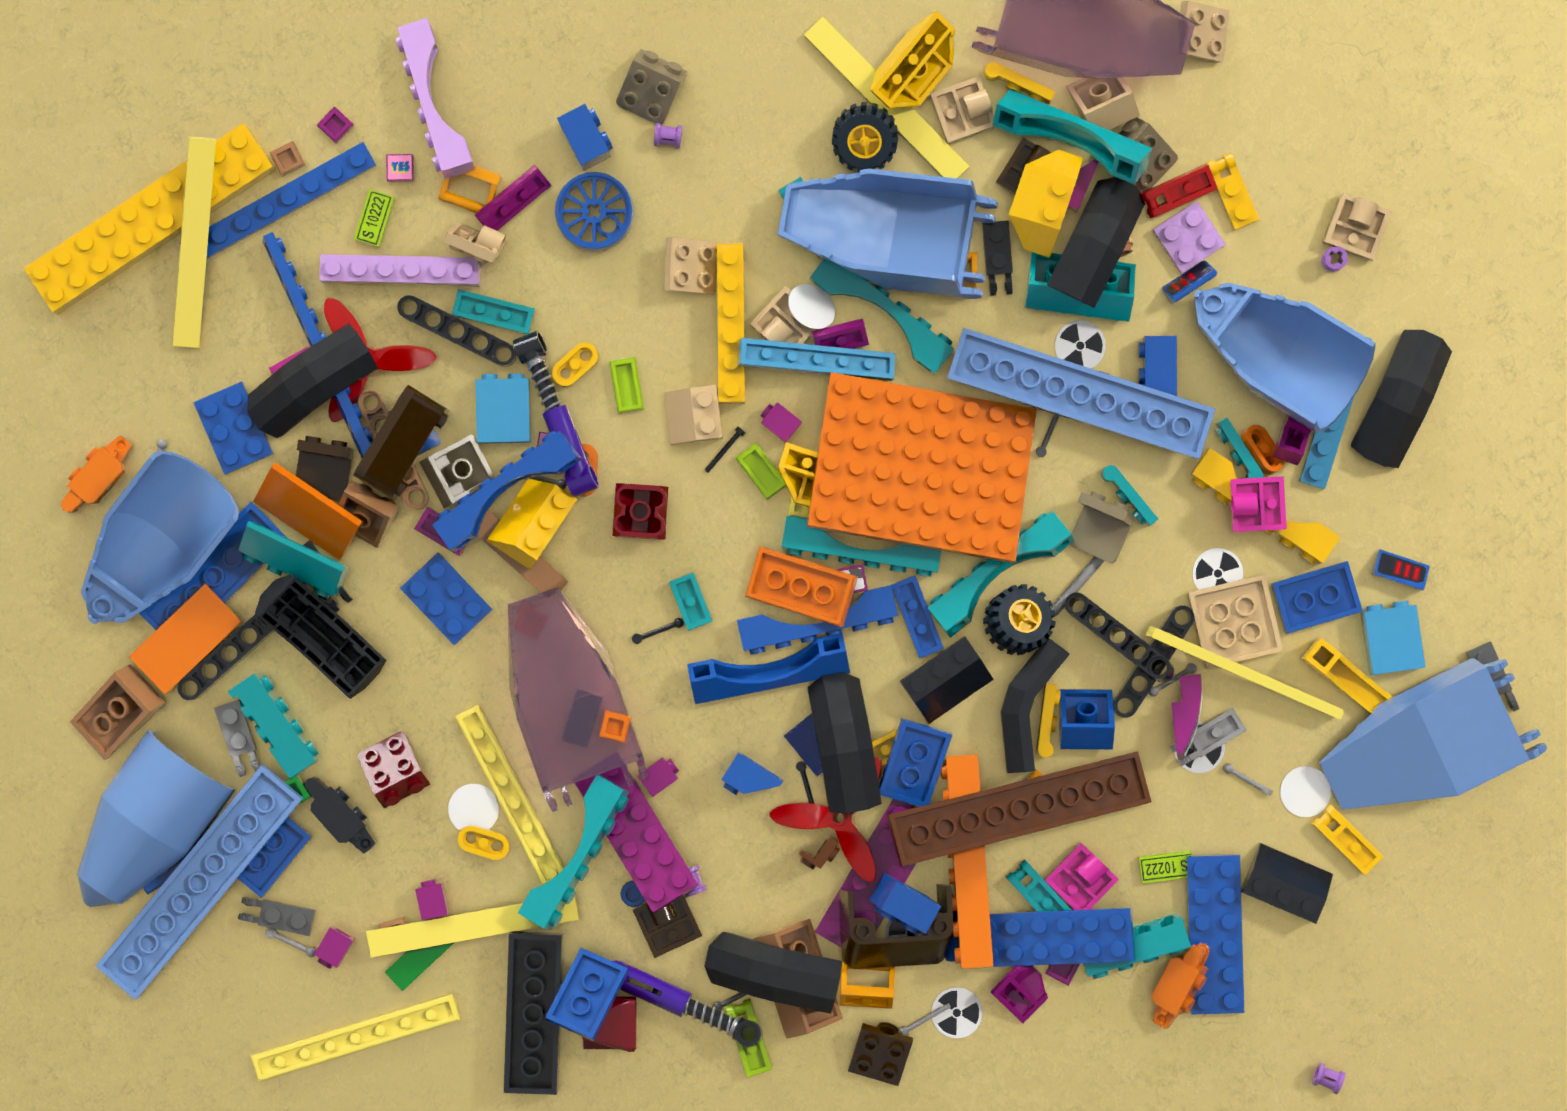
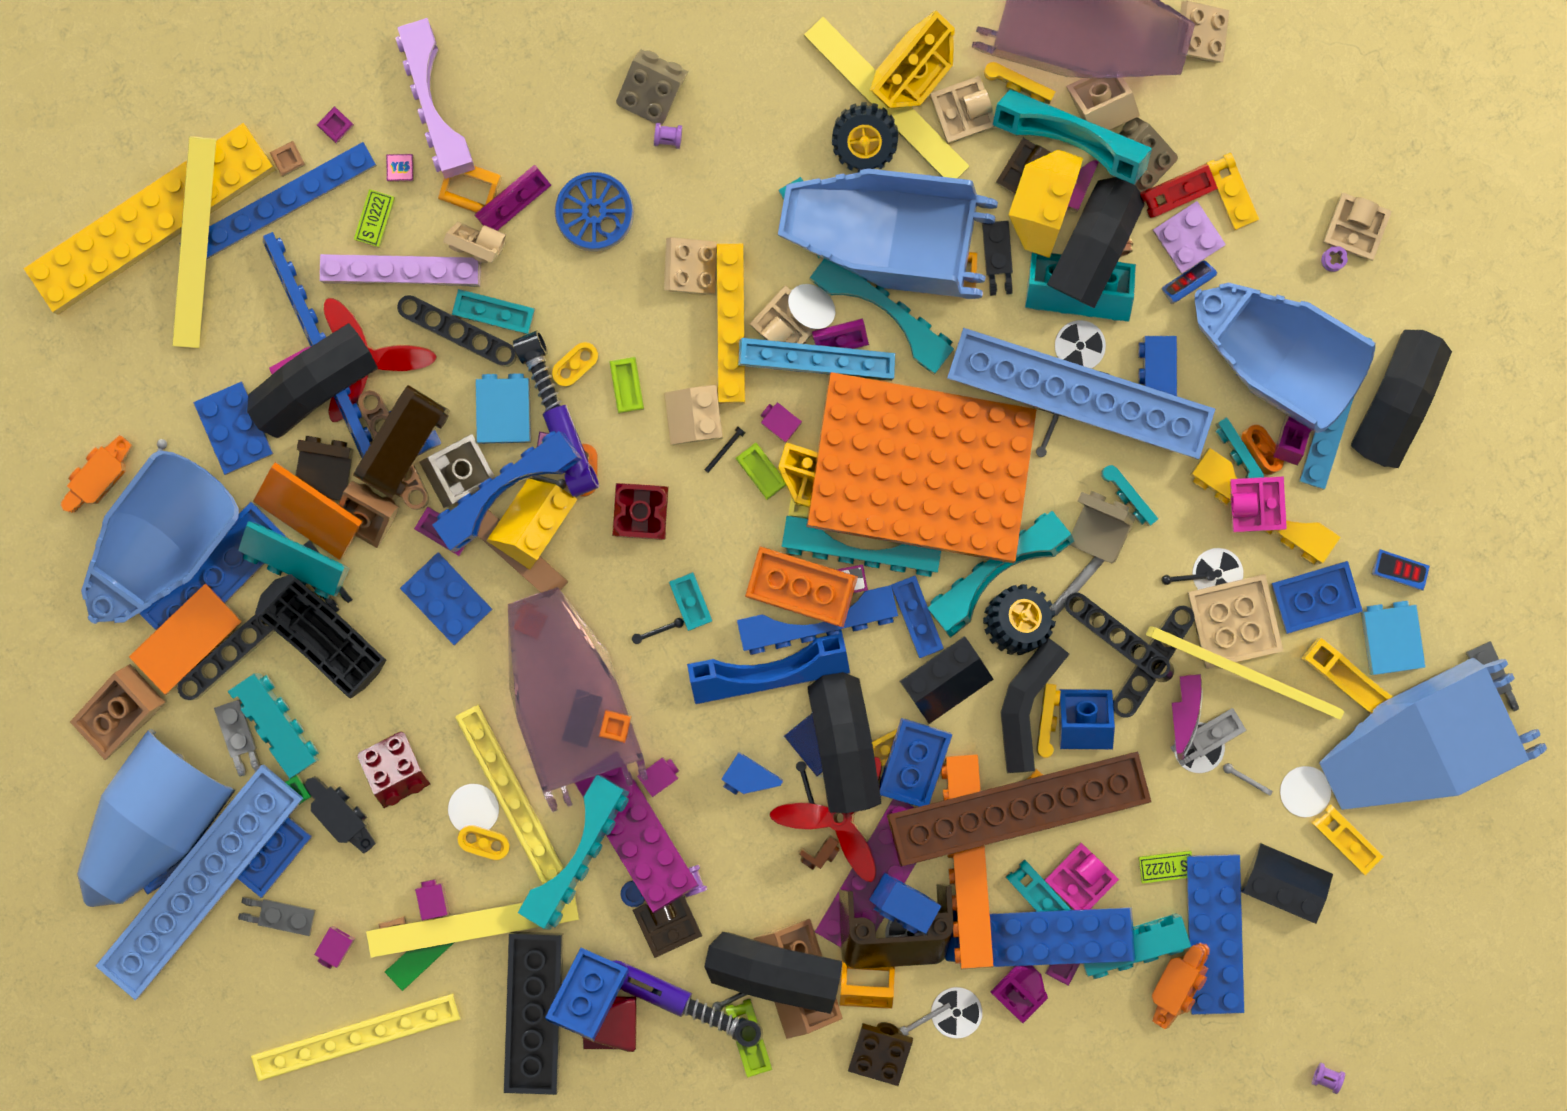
light grey hinge [265,928,316,957] -> none
blue brick [557,104,613,171] -> none
light grey hinge [1148,663,1197,697] -> none
none -> black hinge [1161,570,1216,585]

